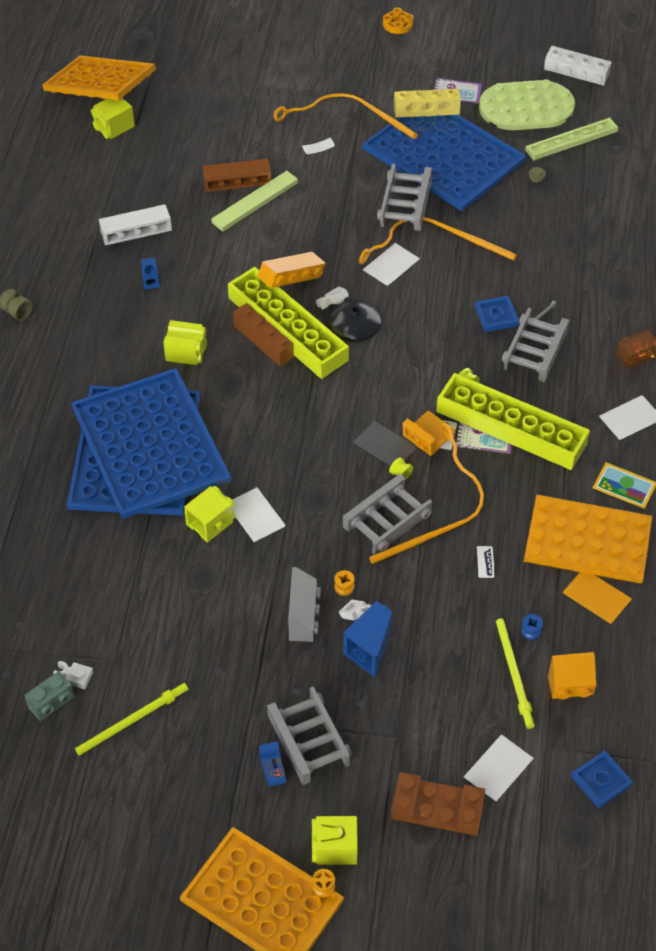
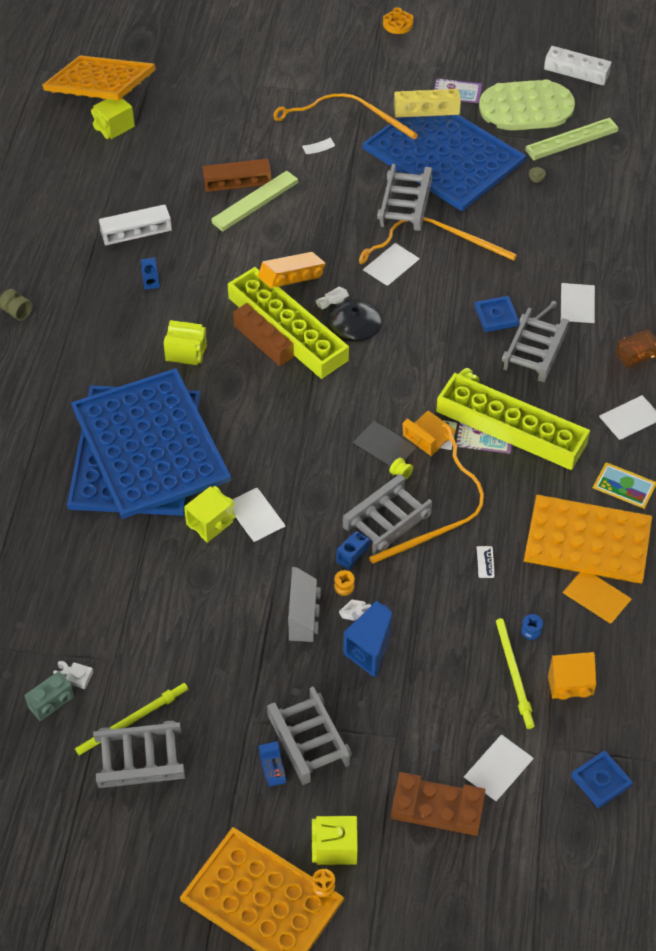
none -> light grey fence [93,721,185,788]
none -> blue leg [335,531,371,570]
none -> white sticker [561,283,595,323]

